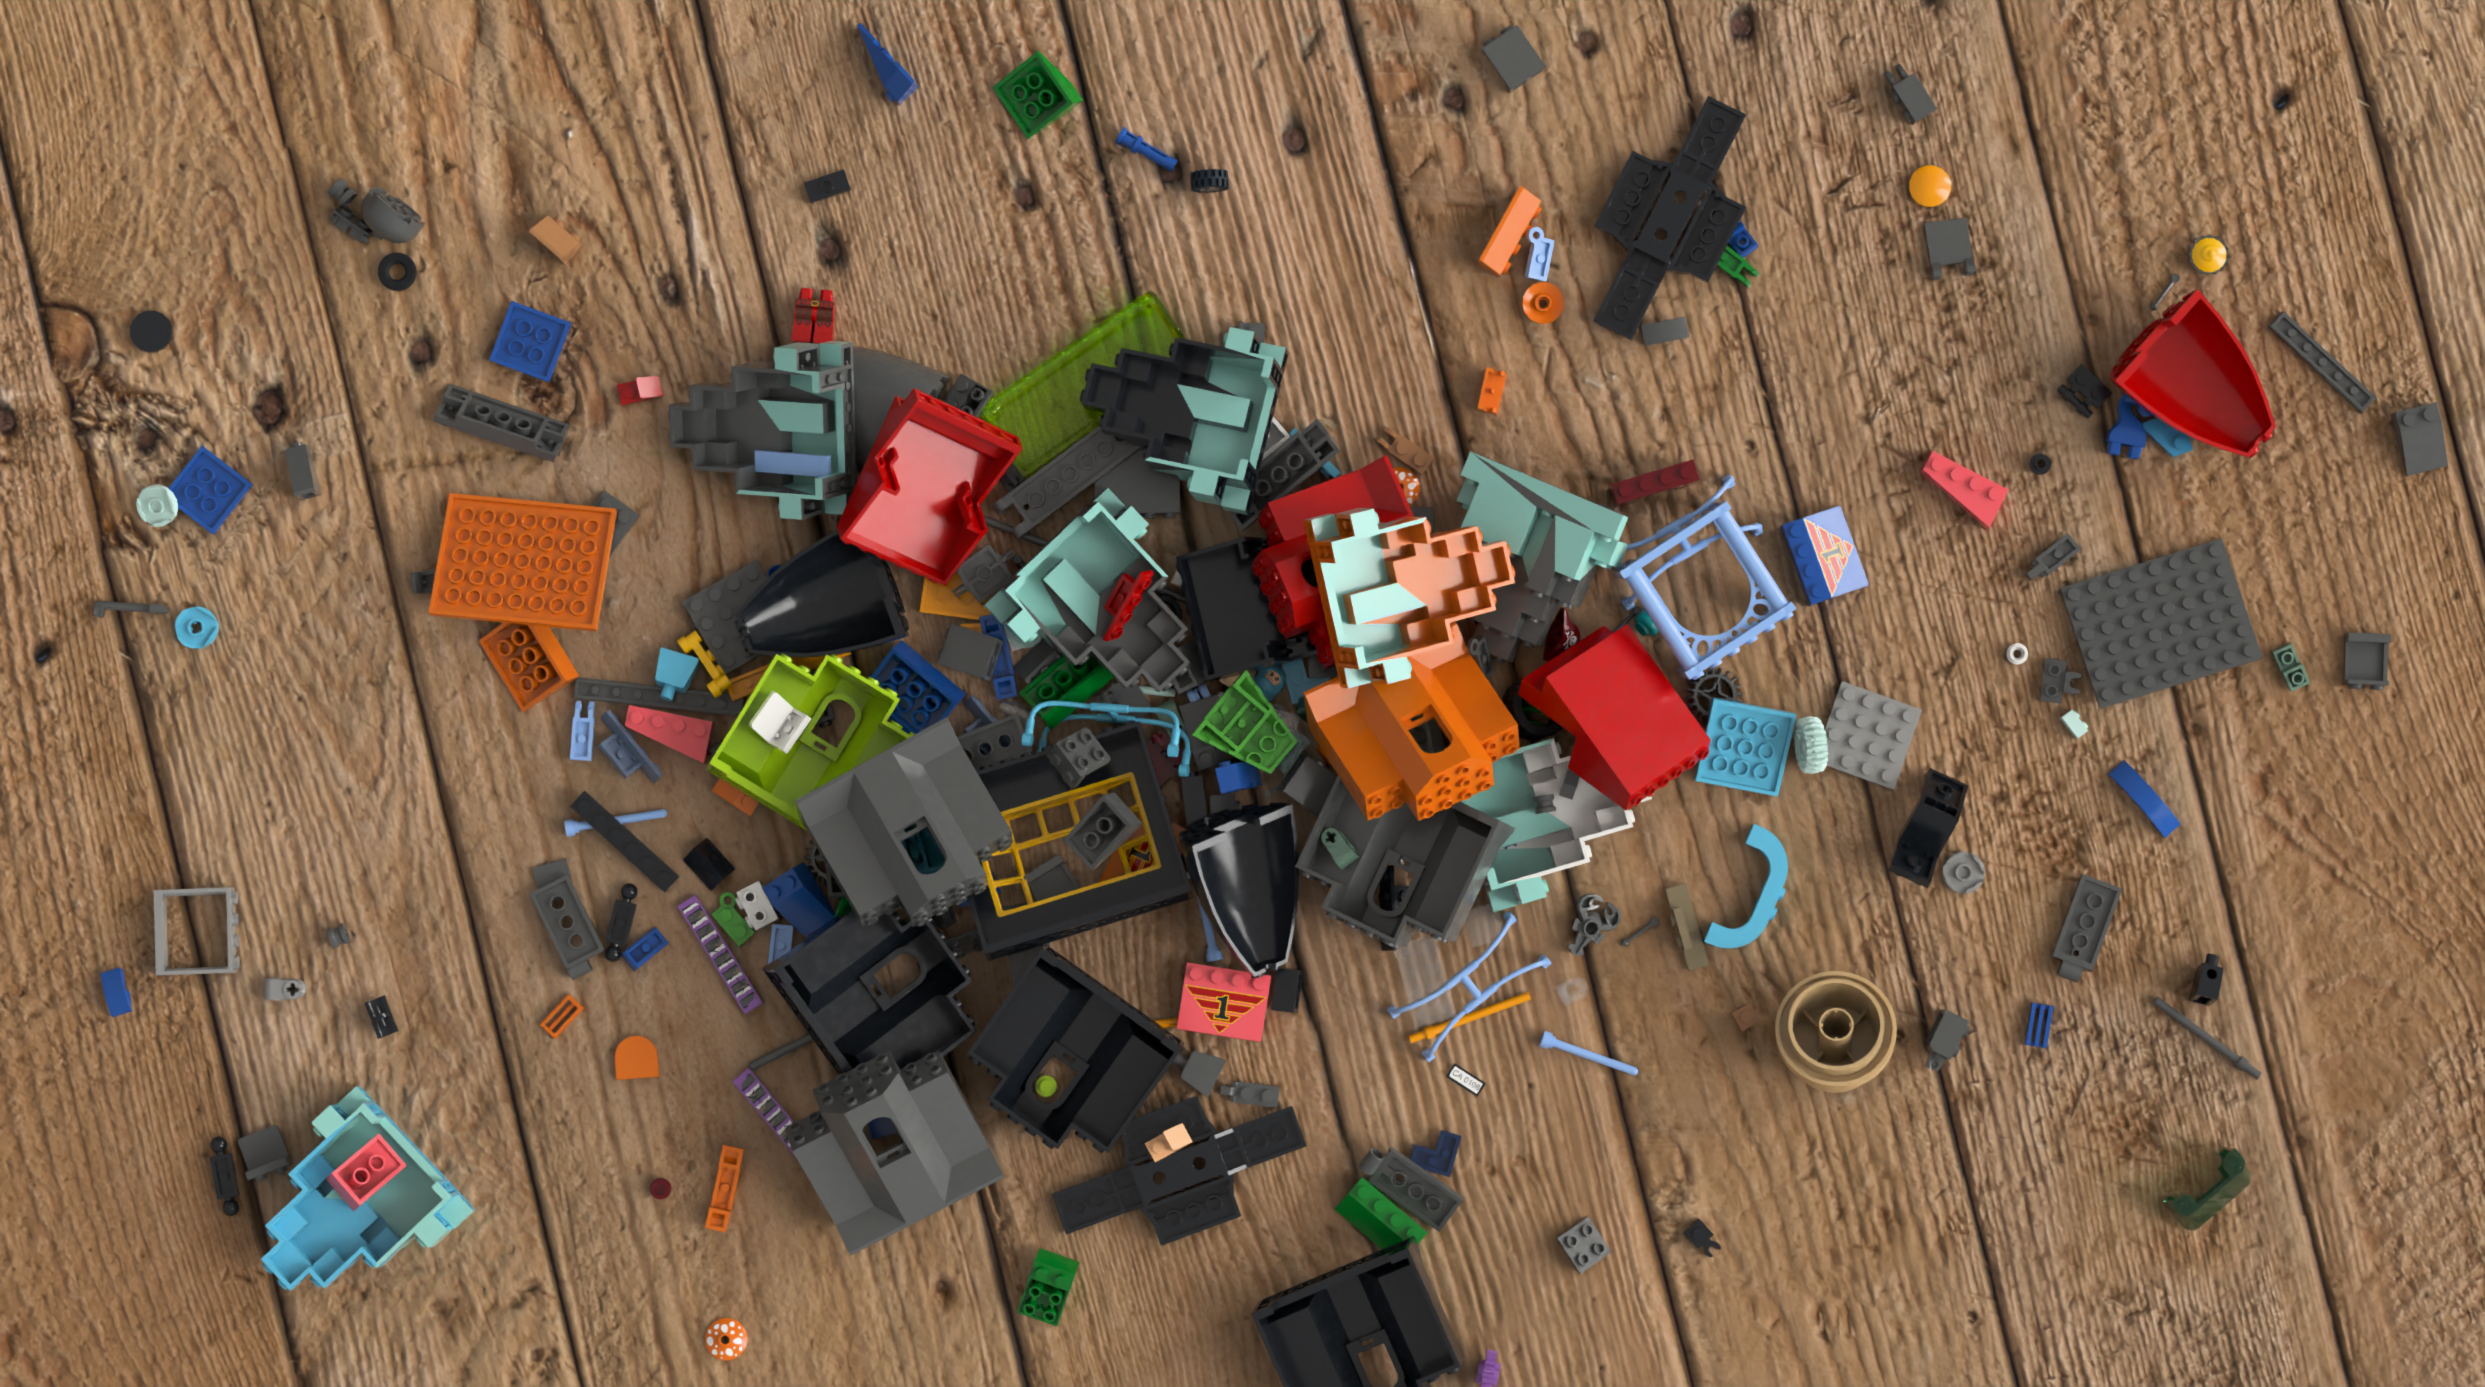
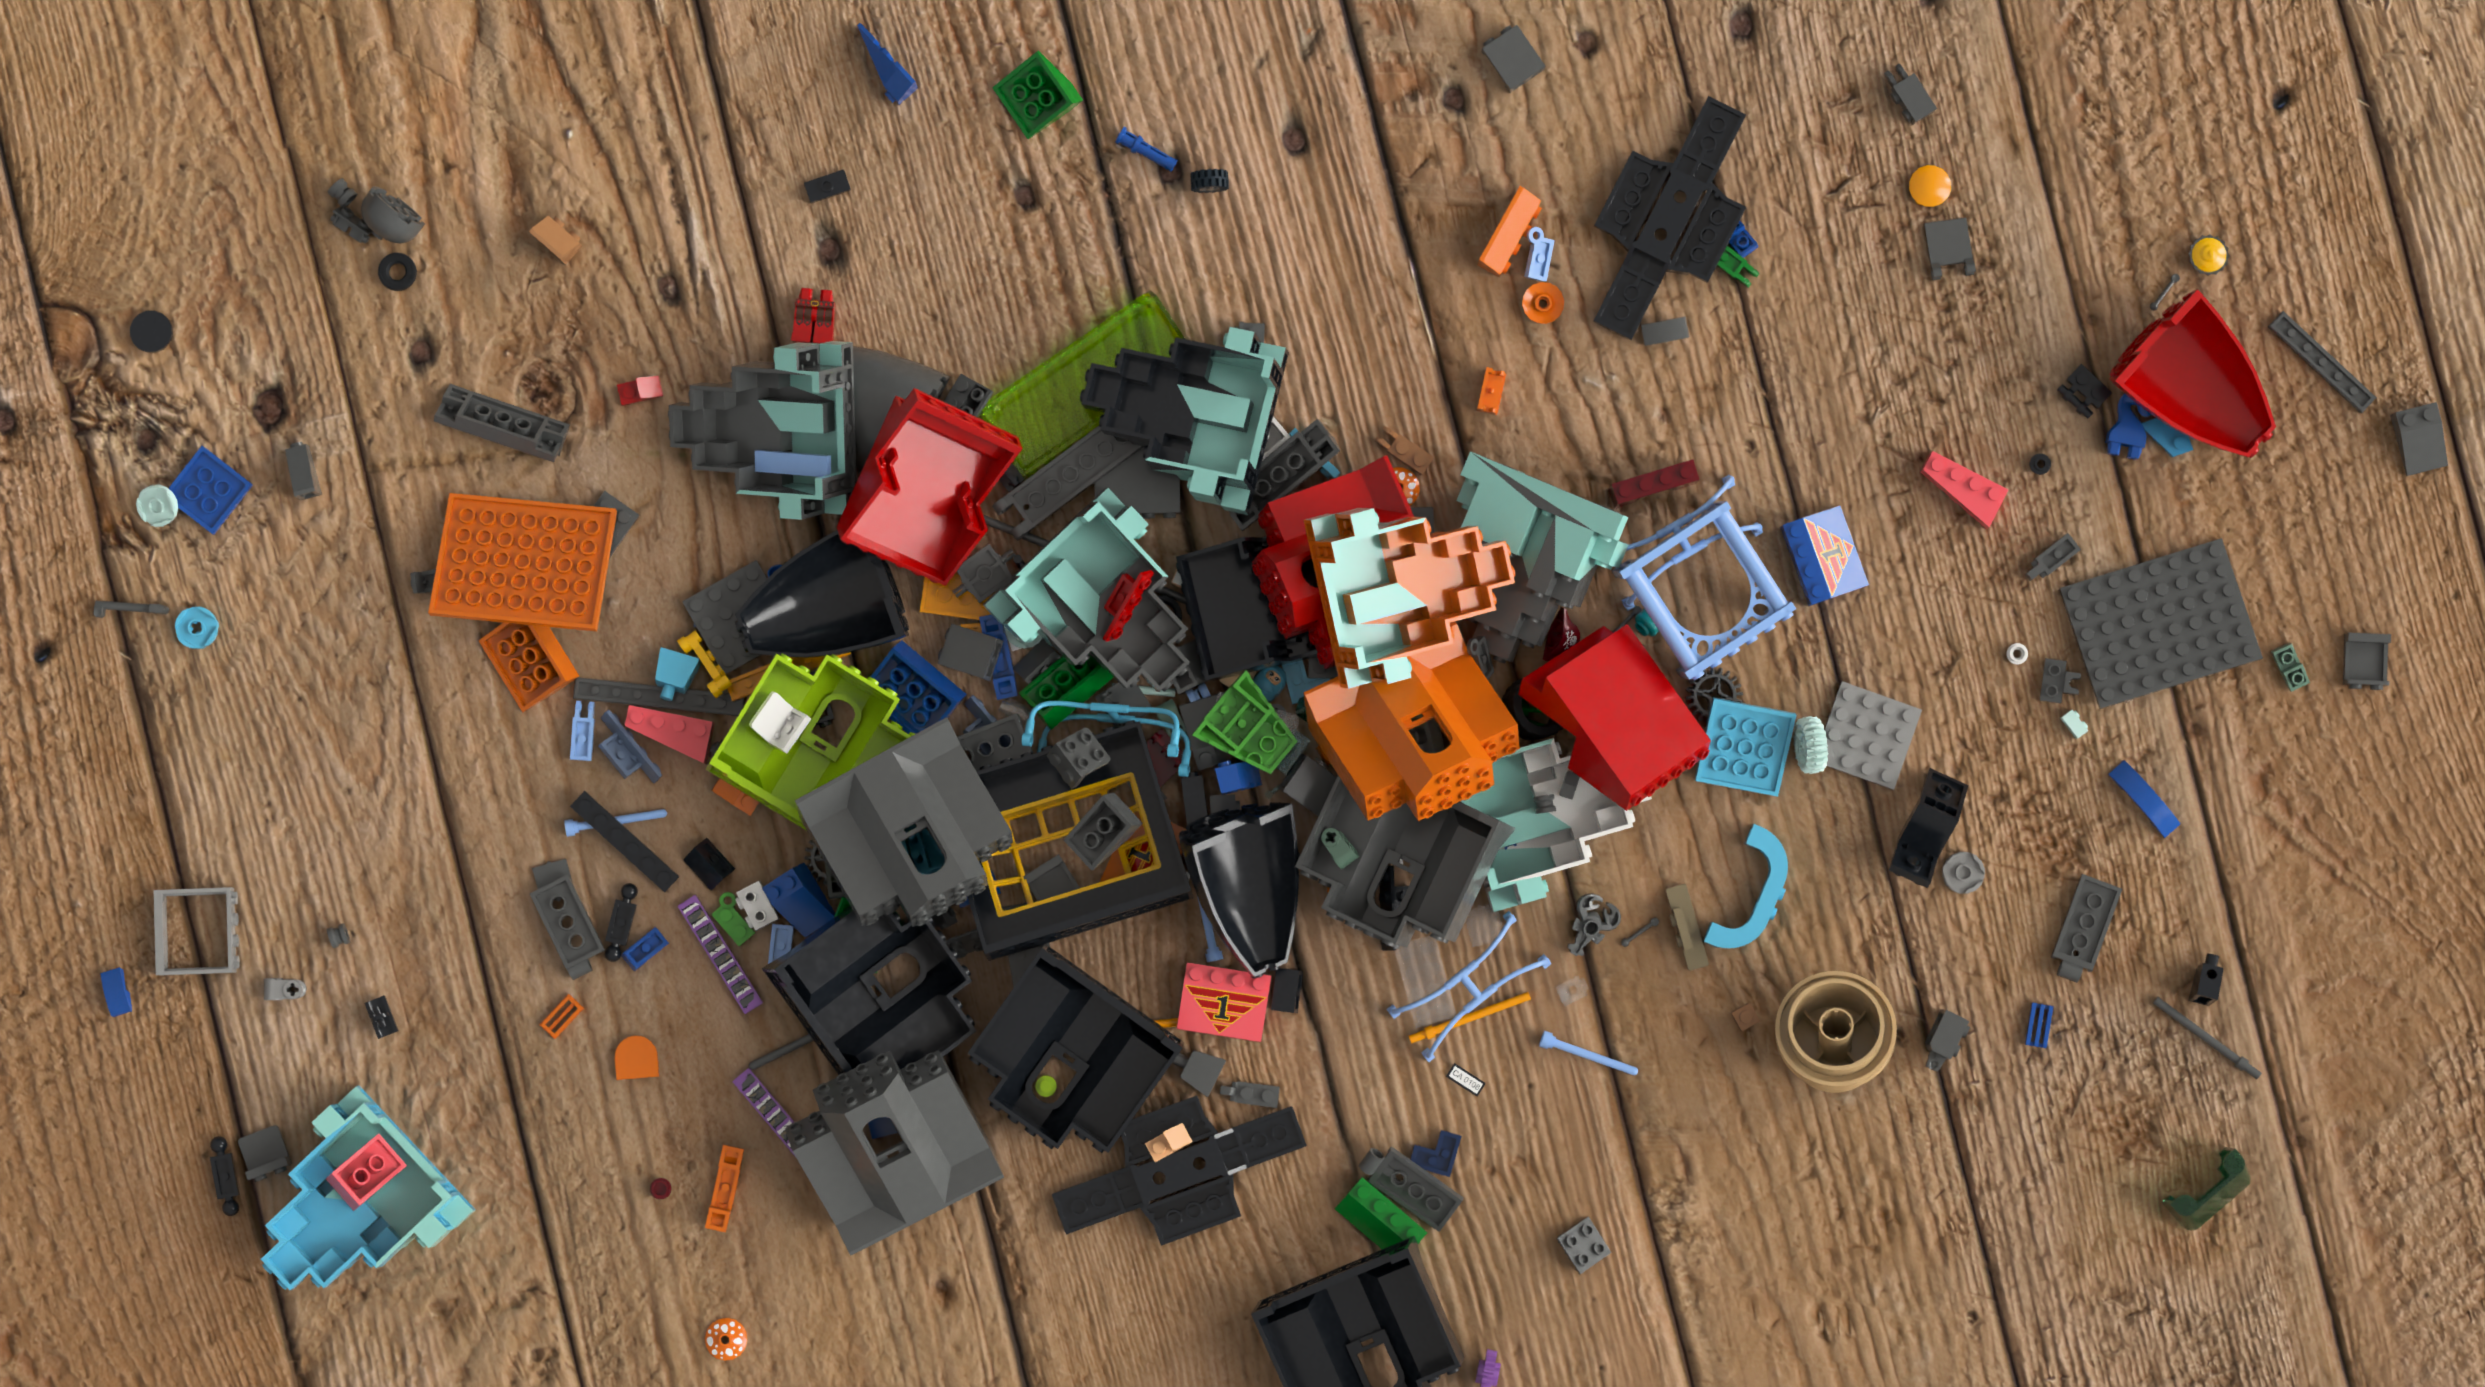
blue plate [489,301,572,383] -> none
green slope [1017,1248,1080,1326] -> none
black plate [1683,1218,1721,1257] -> none

